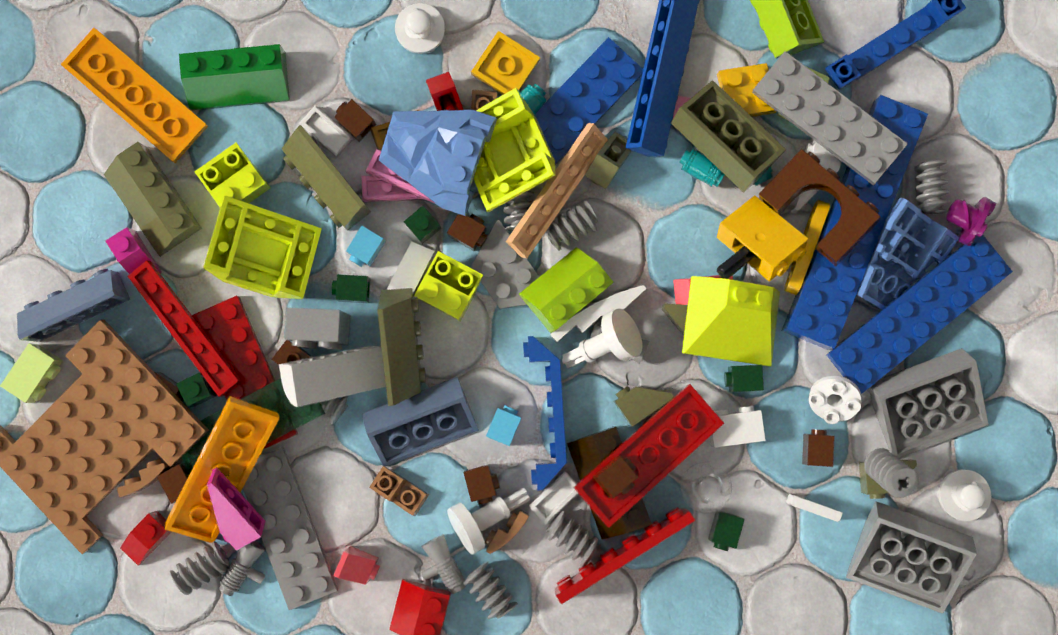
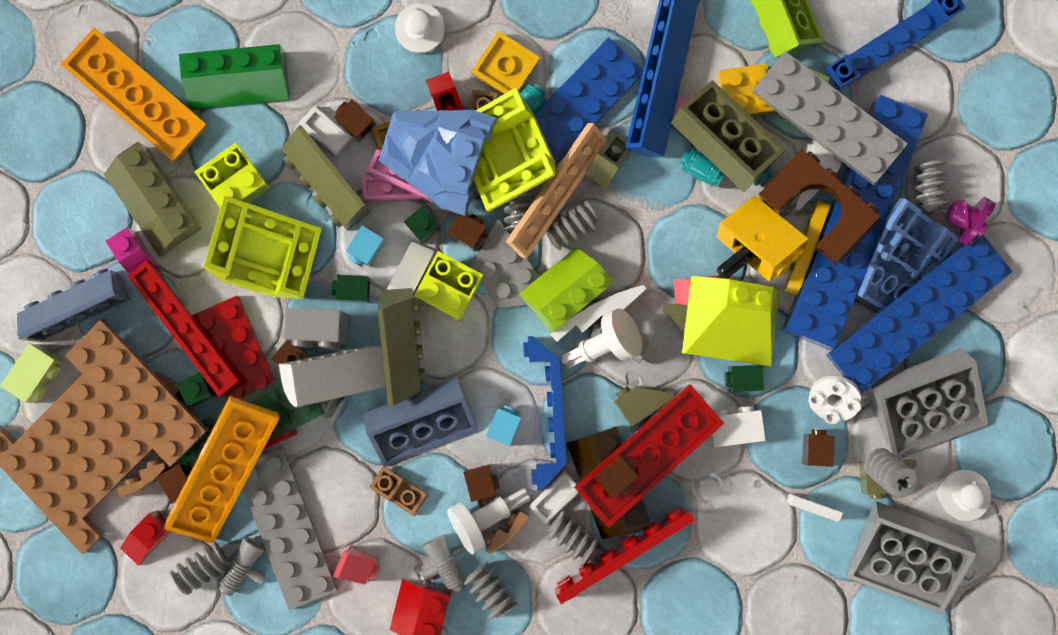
slope [207,468,266,551] -> none
dark green brick [708,510,745,551] -> none

